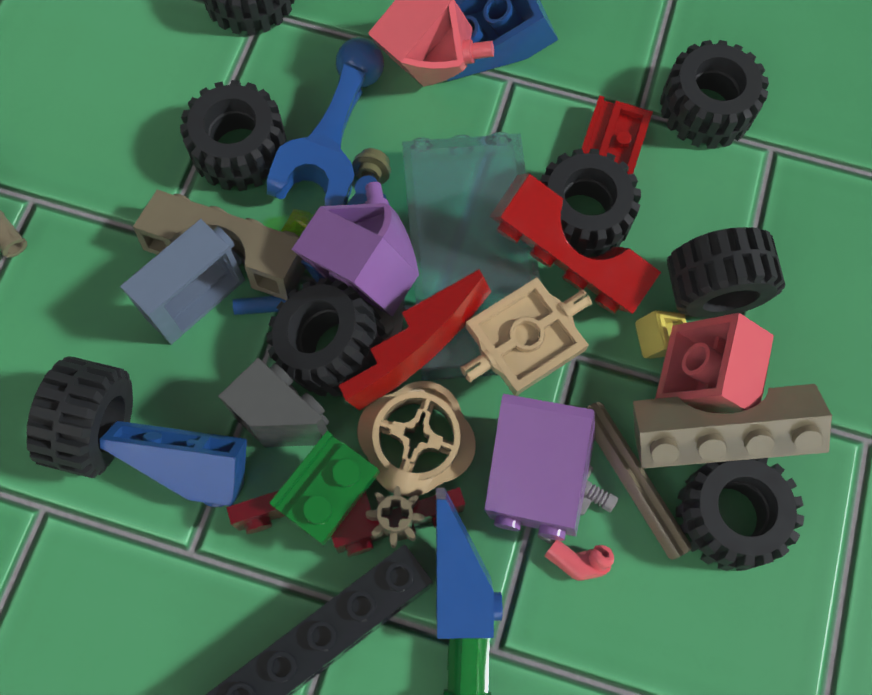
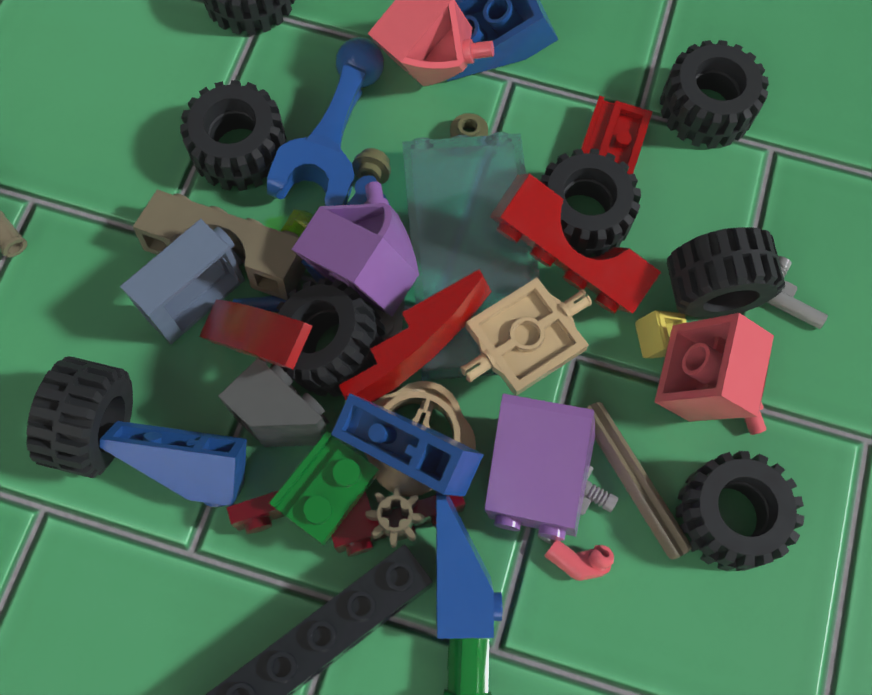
dark tan arch [633,384,832,469] -> none
none -> red slope [199,299,313,369]
none -> blue slope [331,393,484,496]
none -> olive plate [450,113,488,151]
none -> light grey hose [767,256,828,329]

